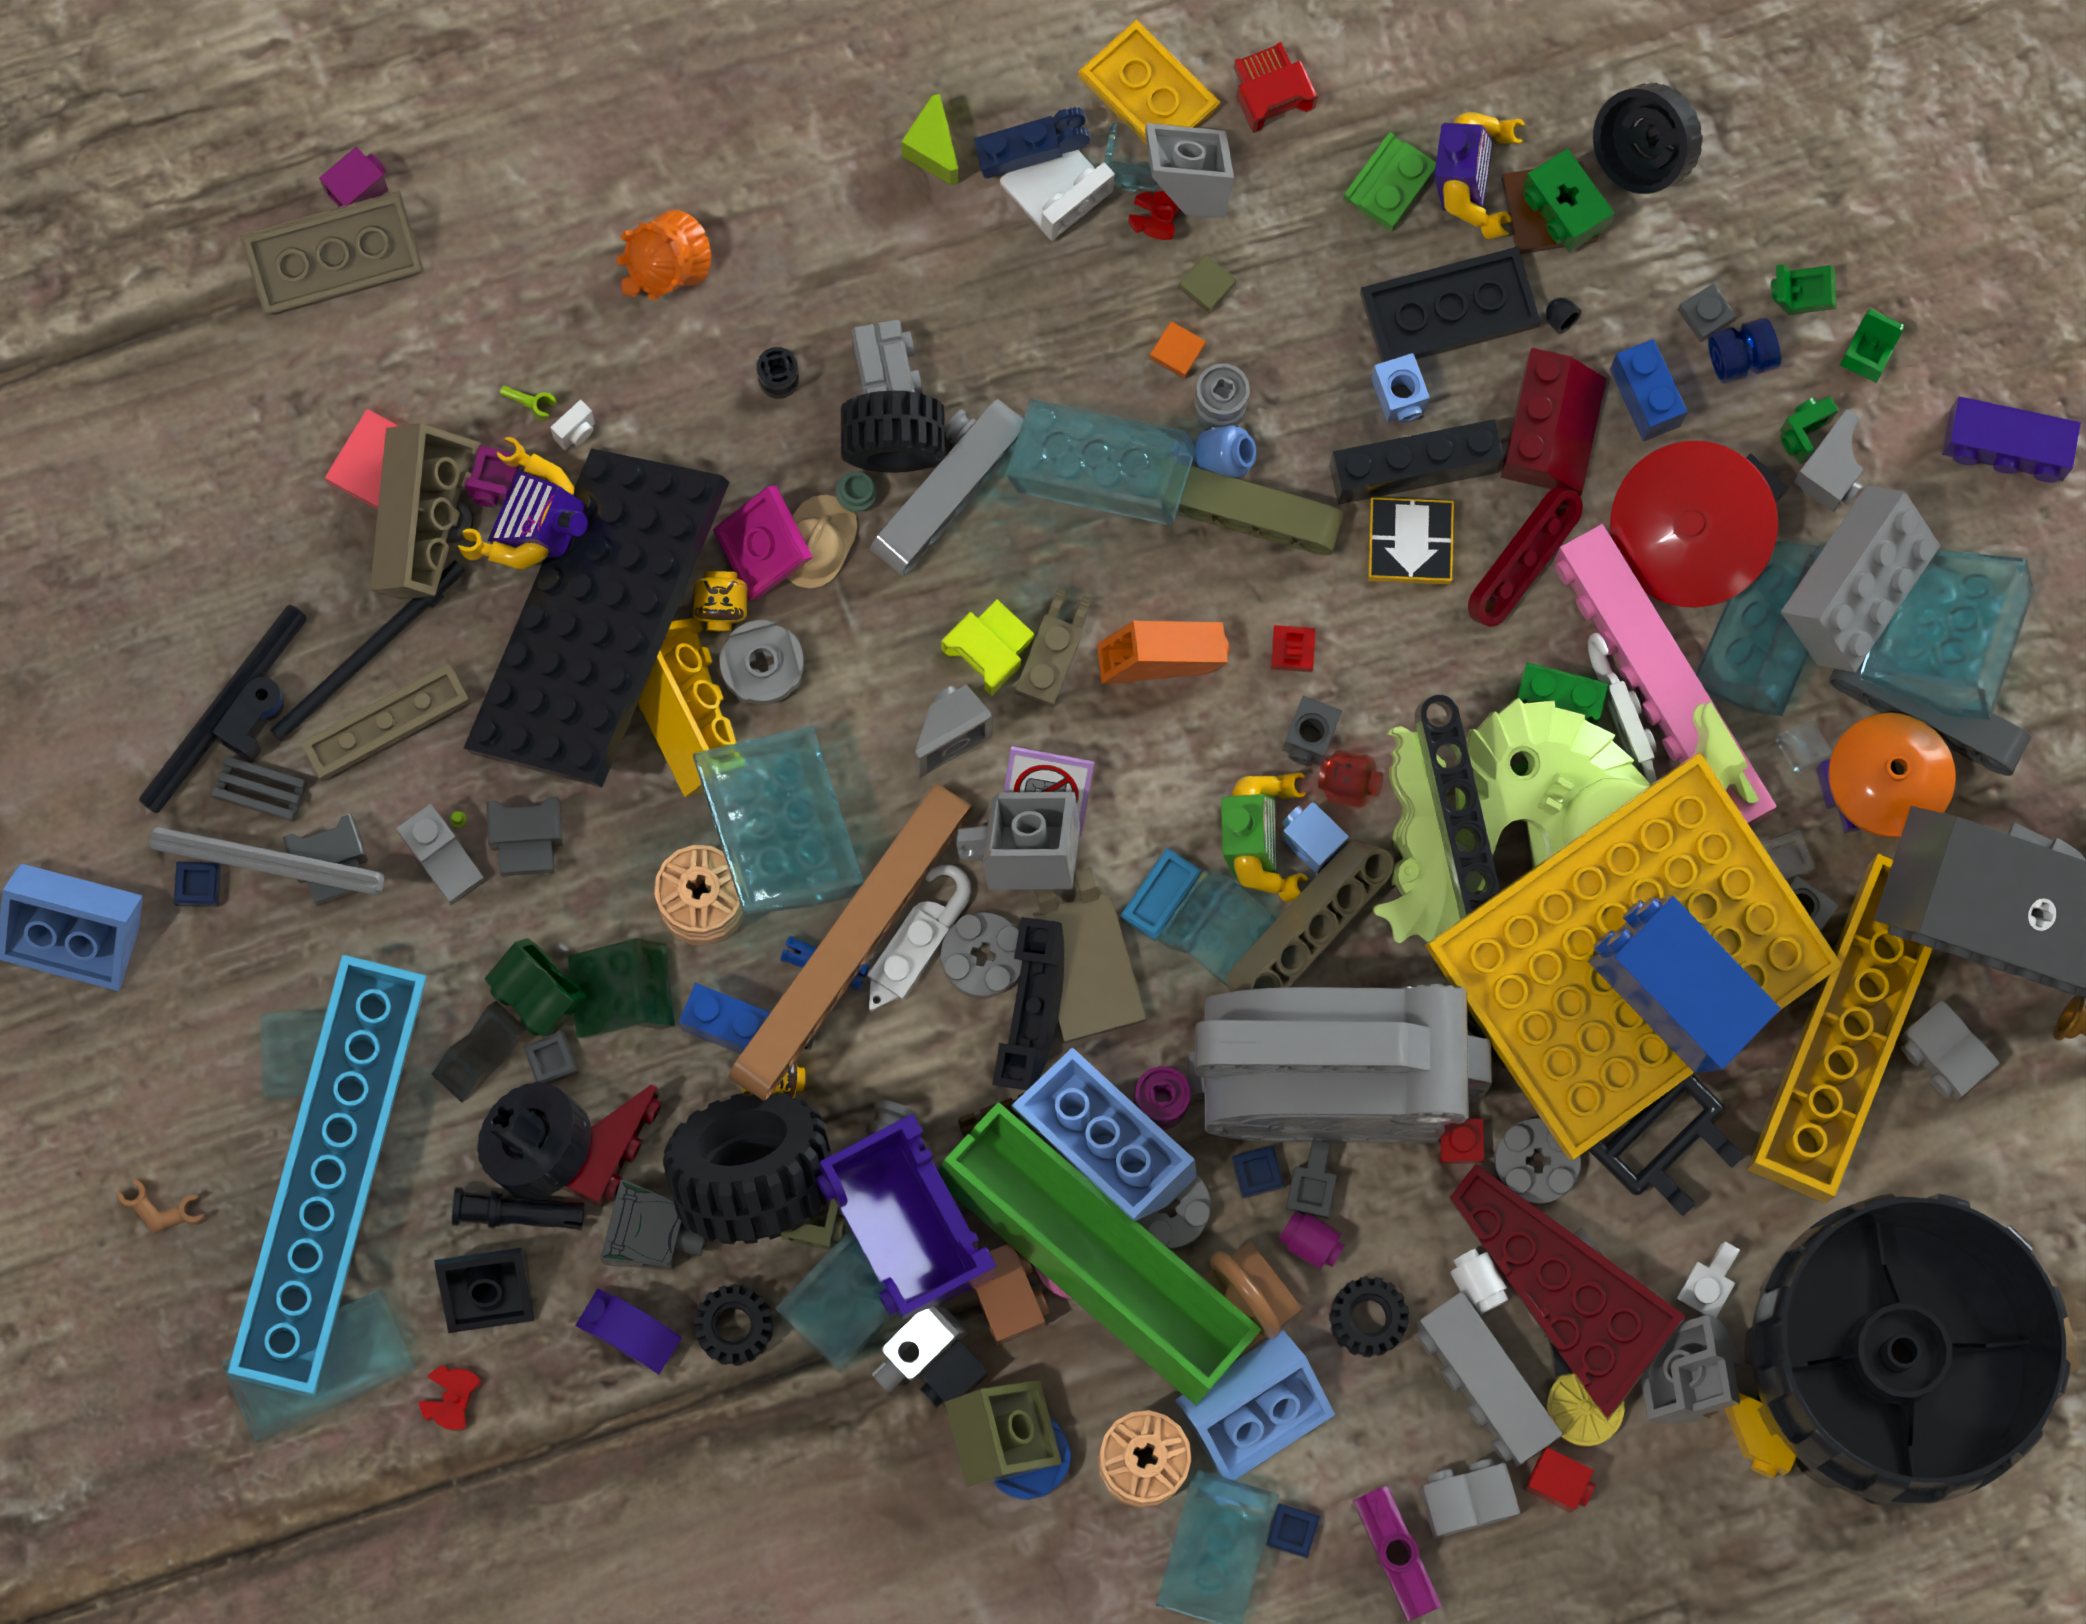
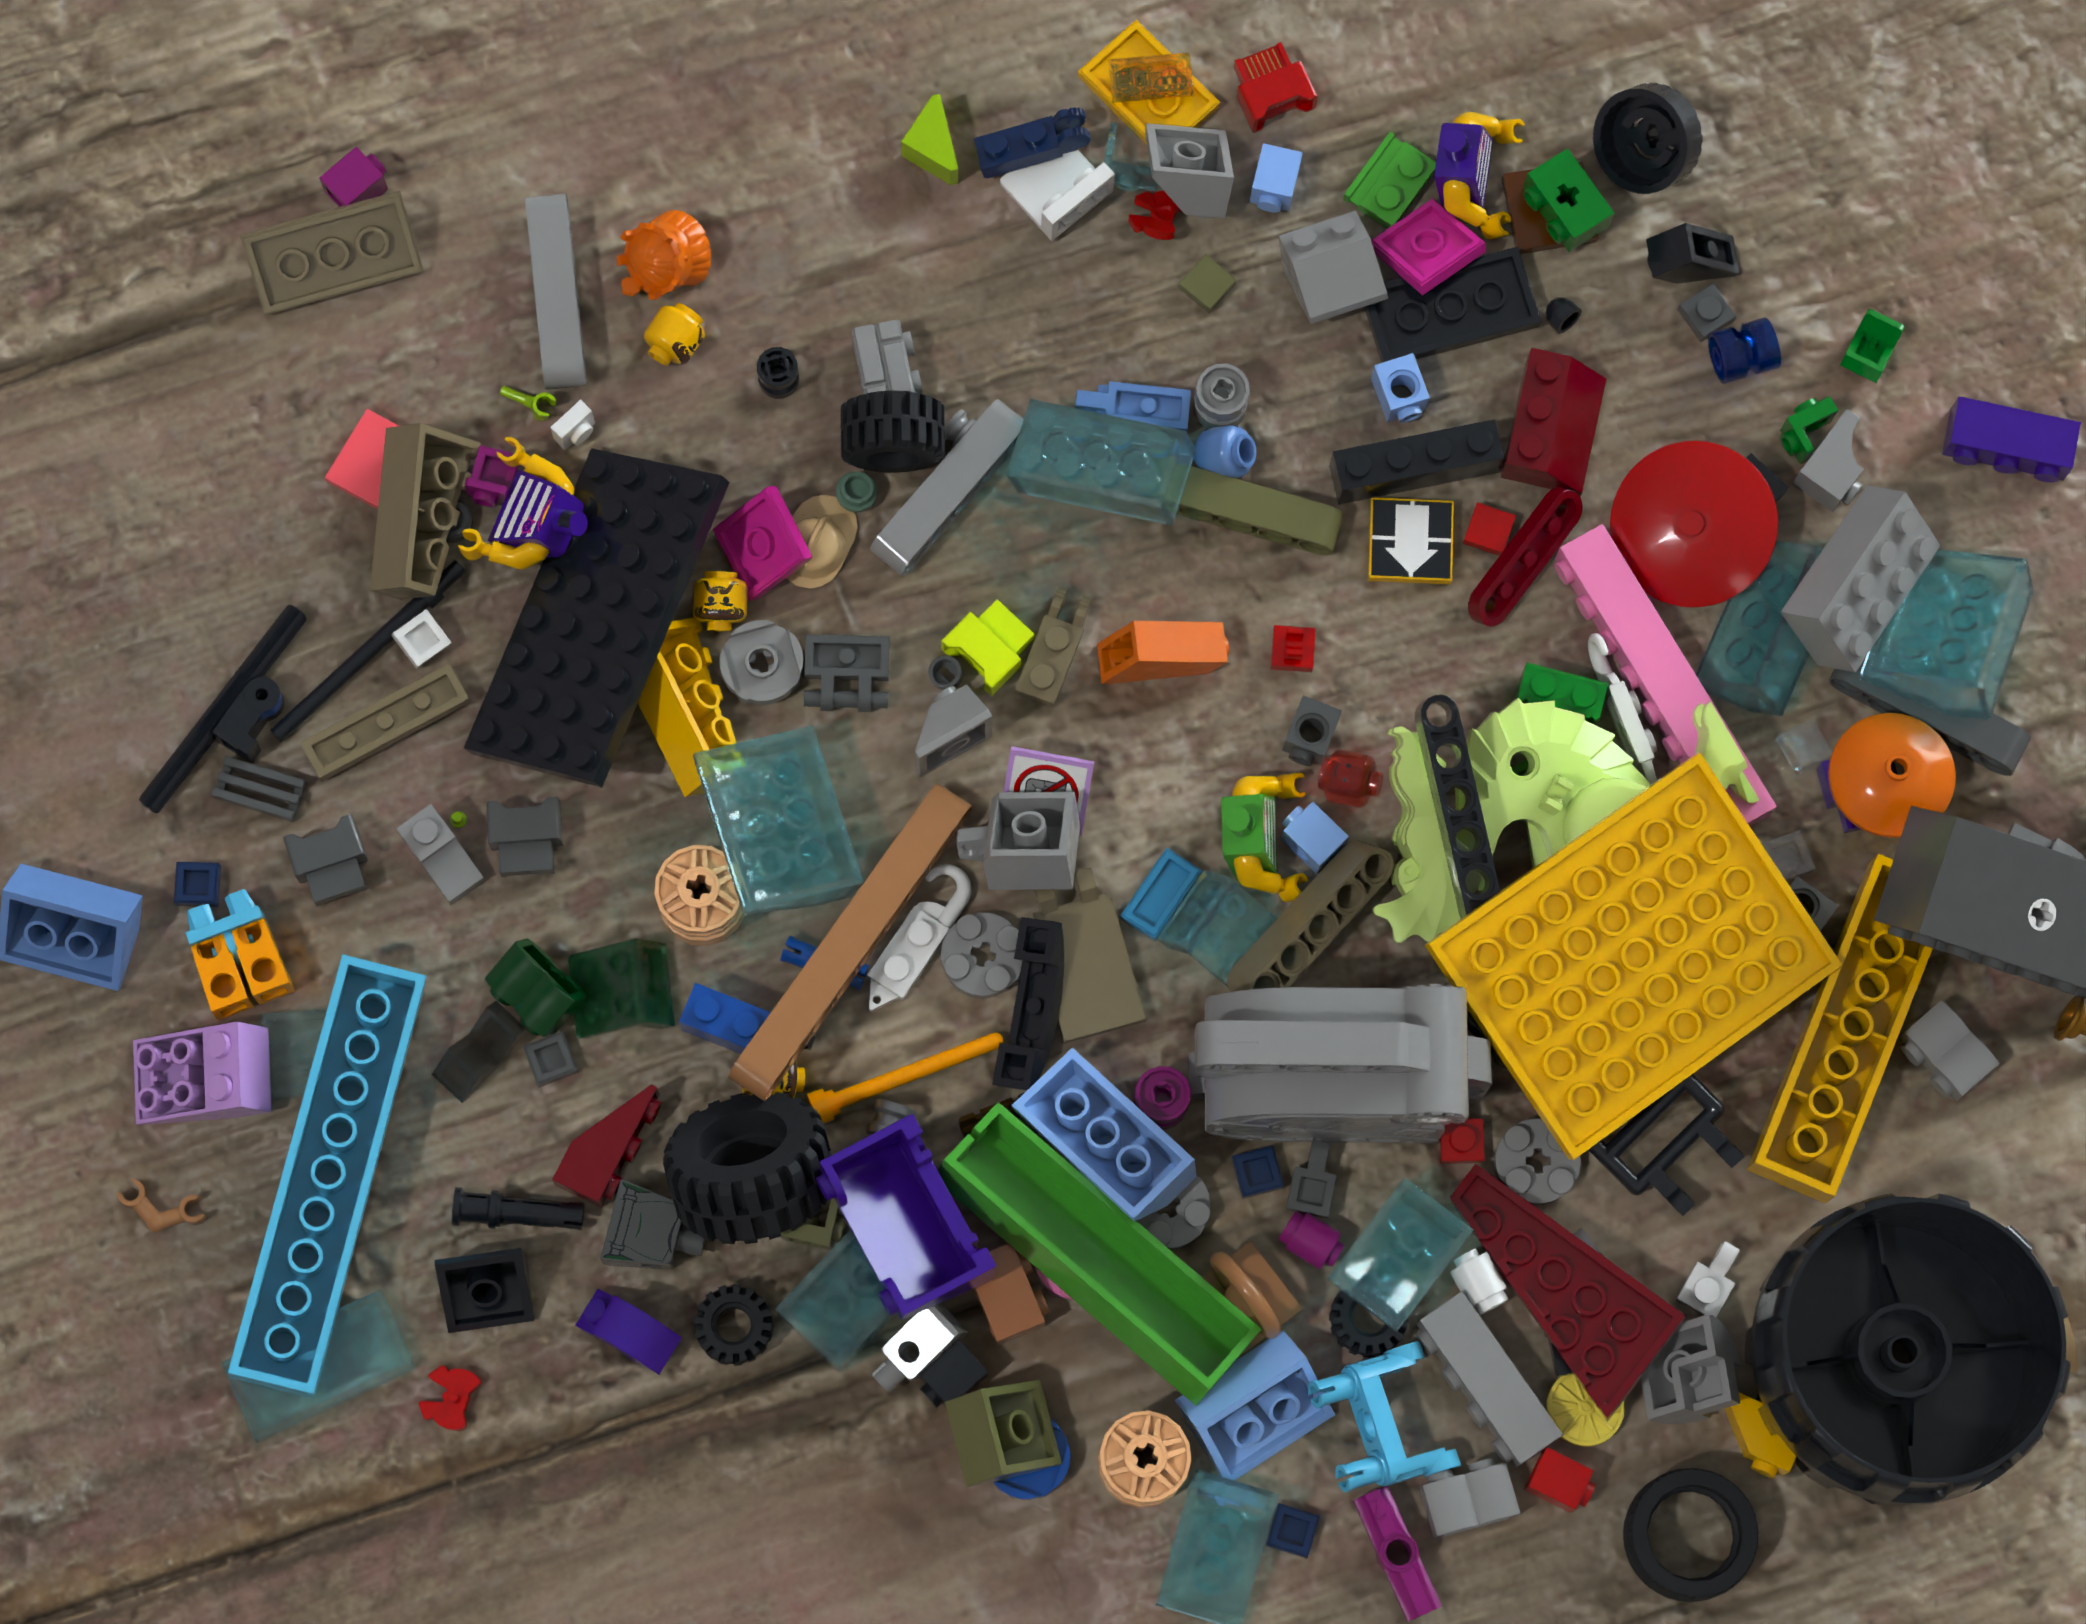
light grey axle [149,827,384,895] -> none
black piece [477,1082,592,1199] -> none
orange tile [1149,321,1206,379] -> none
blue brick [1588,896,1781,1073] -> none
blue brick [1610,339,1688,442] -> none
green bracket [1771,264,1836,315] -> none
none -> lavender slope [133,1021,272,1125]
none -> light orange hips [185,889,296,1021]
none -> white plate [391,609,452,669]
none -> light grey beam [525,193,587,390]
none -> yellow head [644,303,705,366]
none -> dark grey plate [804,634,890,712]
none -> light orange piece [806,1032,1004,1124]
none -> dark grey hinge [928,655,964,690]
none -> medium blue hinge [1074,381,1191,434]
none -> clear yellow tile [1108,53,1194,103]
none -> light blue brick [1249,143,1303,213]
none -> light grey slope [1279,211,1388,324]
none -> medium azure connector [1308,1341,1462,1492]
none -> clear light blue slope [1327,1177,1474,1332]
none -> dark pink plate [1371,198,1486,295]
none -> red tile [1463,502,1516,556]
none -> black tyre [1623,1468,1759,1602]
none -> black slope [1646,223,1740,284]

